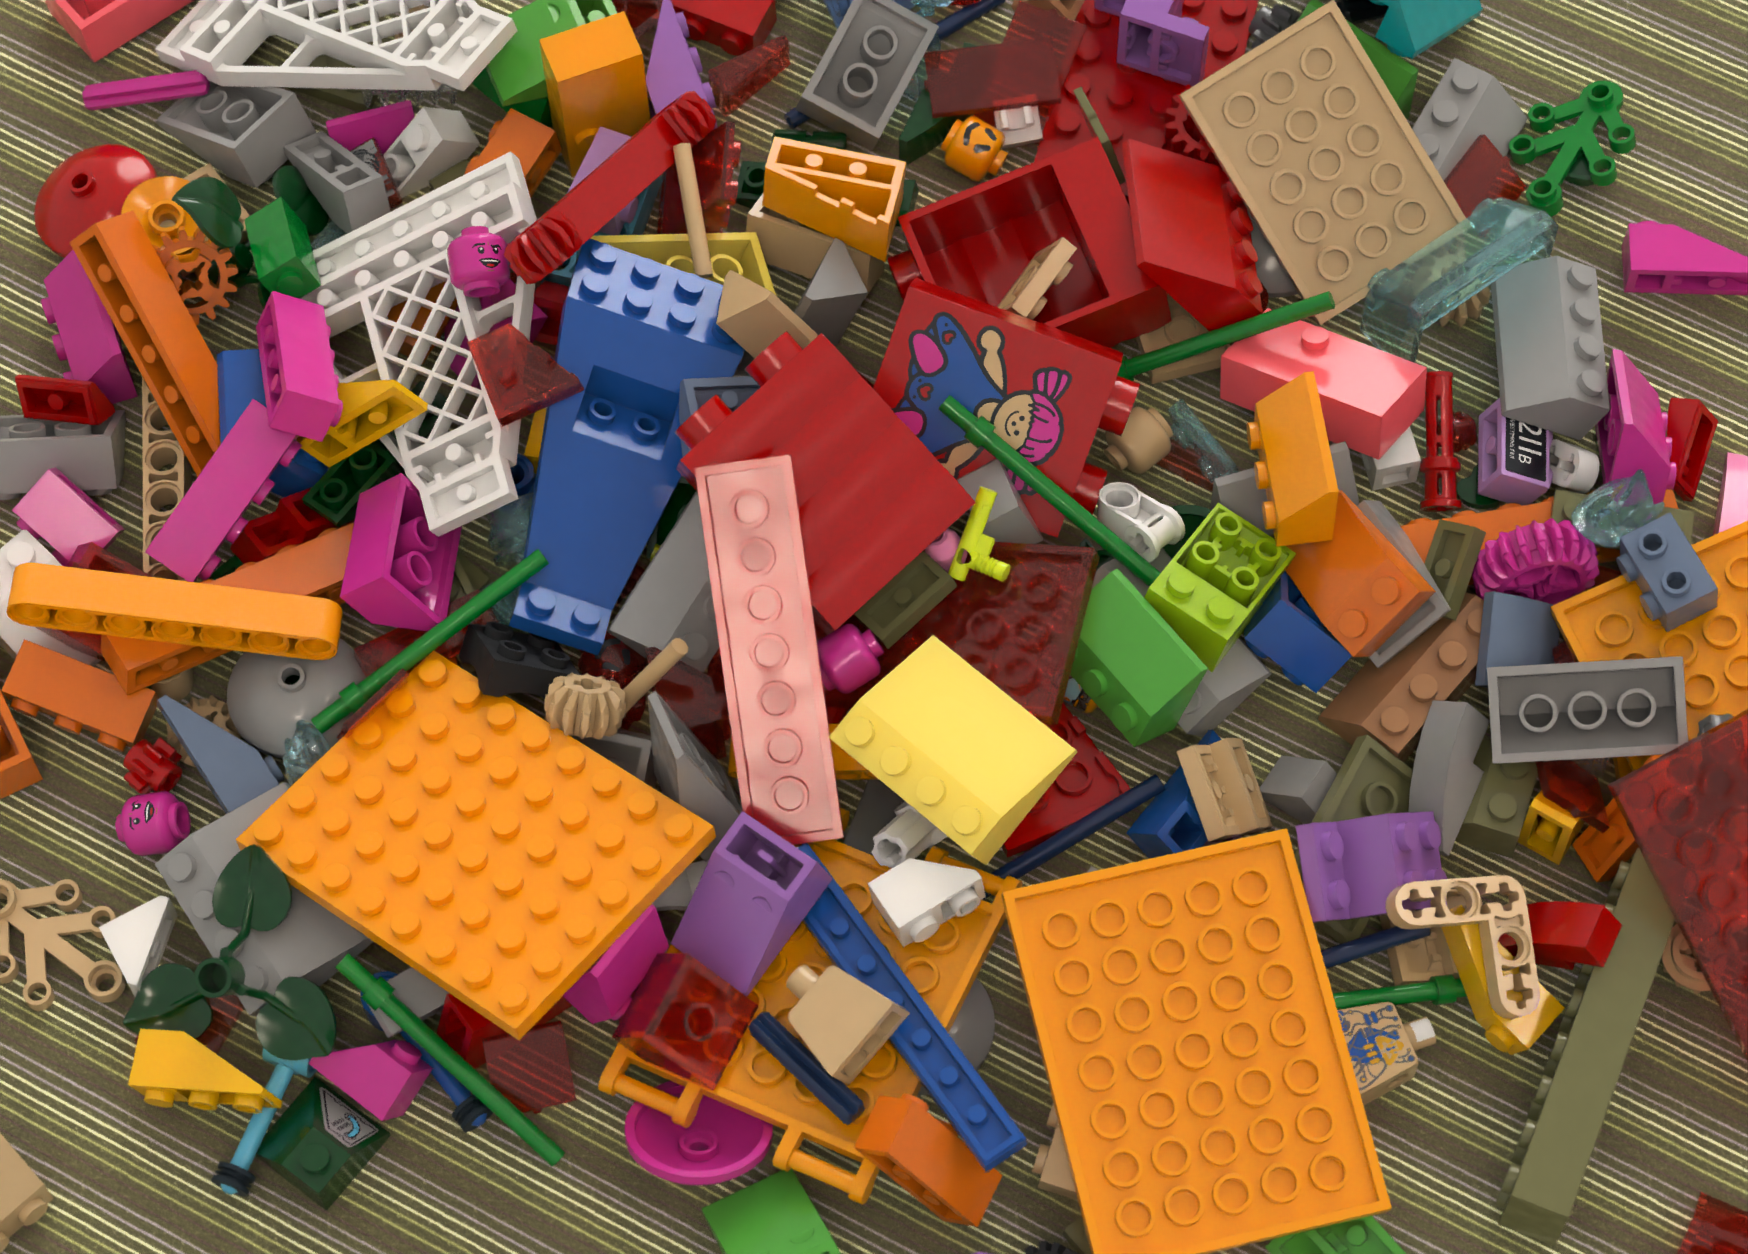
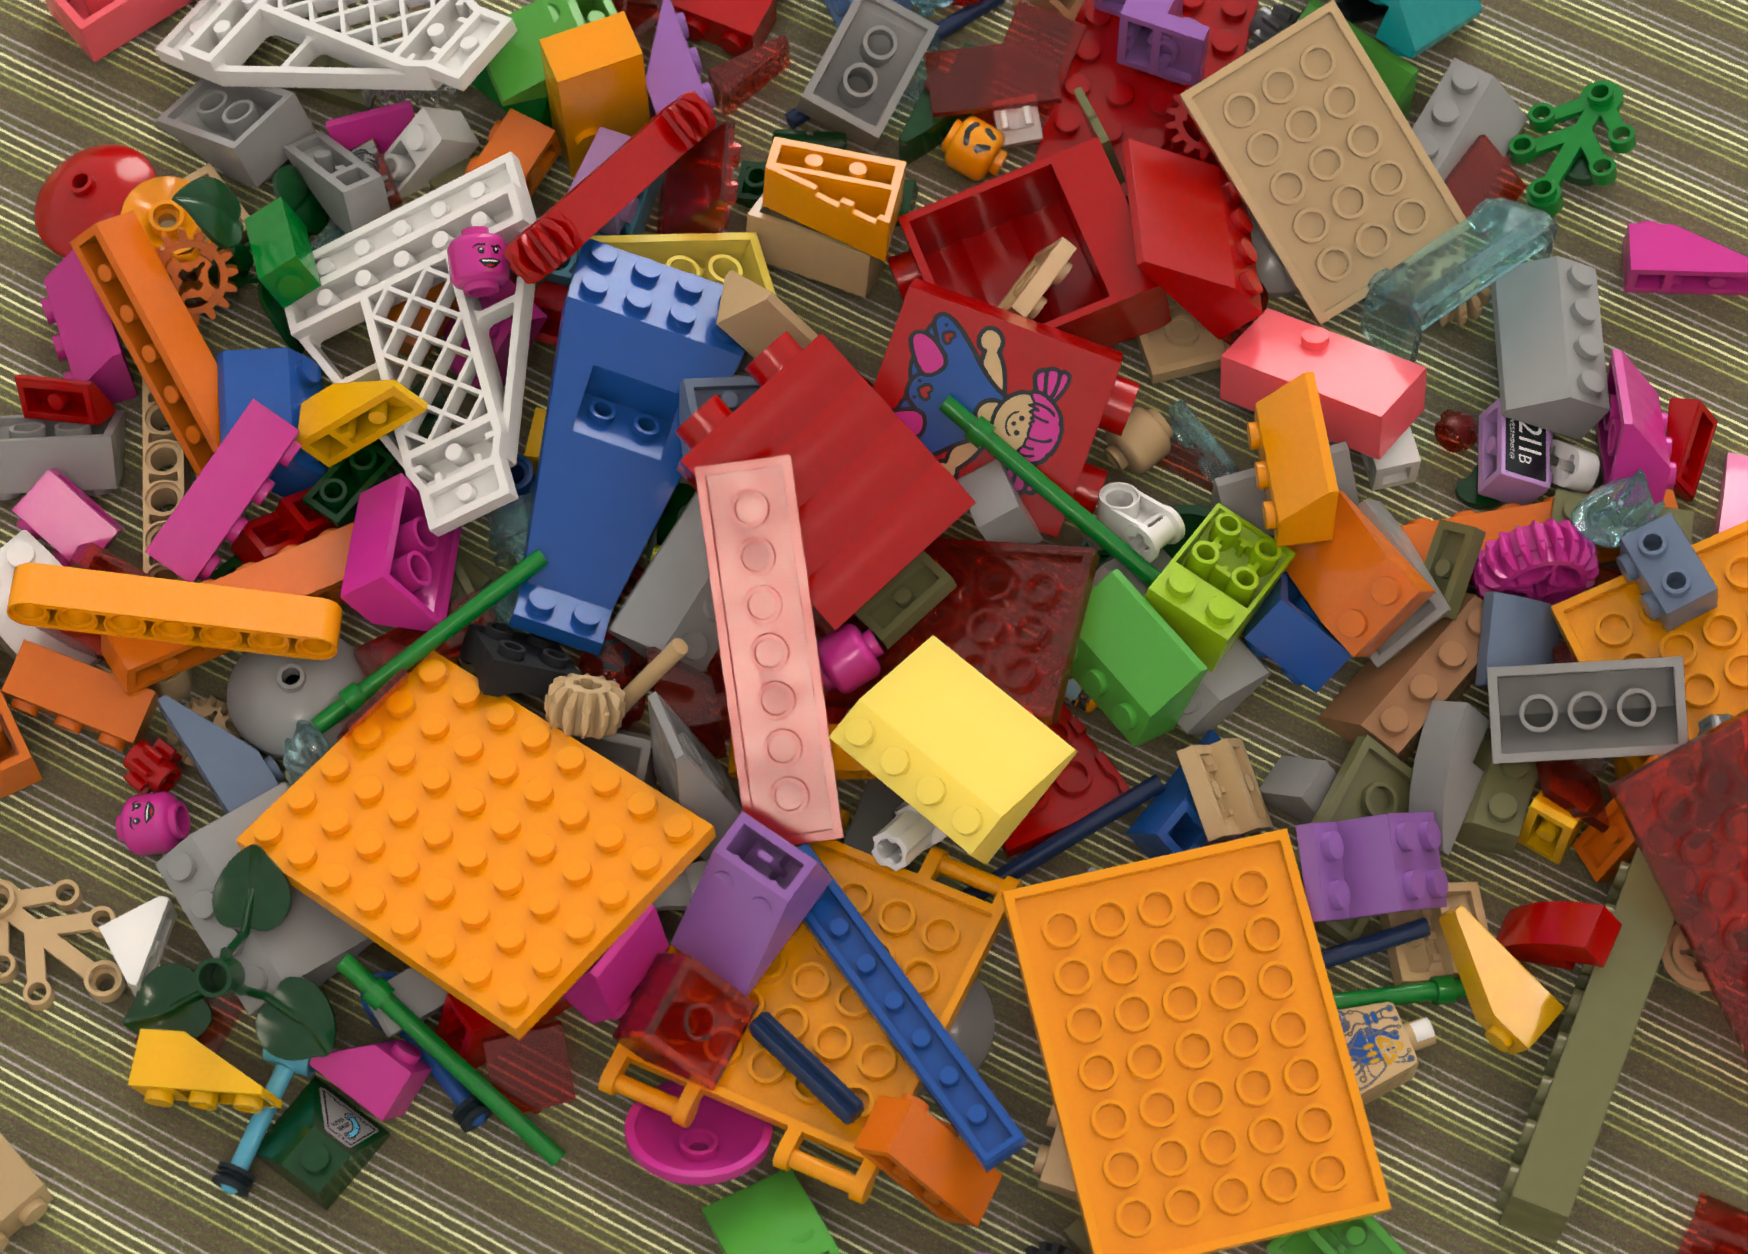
dark pink axle [82,70,210,111] -> none
dark pink brick [256,291,343,442] -> none
clear red wing [467,323,585,426] -> none
tan bar [673,143,713,278] -> none
tan torso [786,964,910,1085] -> none
light grey slope [794,237,868,346] -> none
white slope [868,858,986,947] -> none
bright pink hose [925,528,967,573] -> none
neon yellow hose [948,486,1010,582] -> none
green bar [1117,291,1335,381] -> none
tan beam [1386,875,1540,1019] -> none
red pin [1419,371,1462,512] -> none

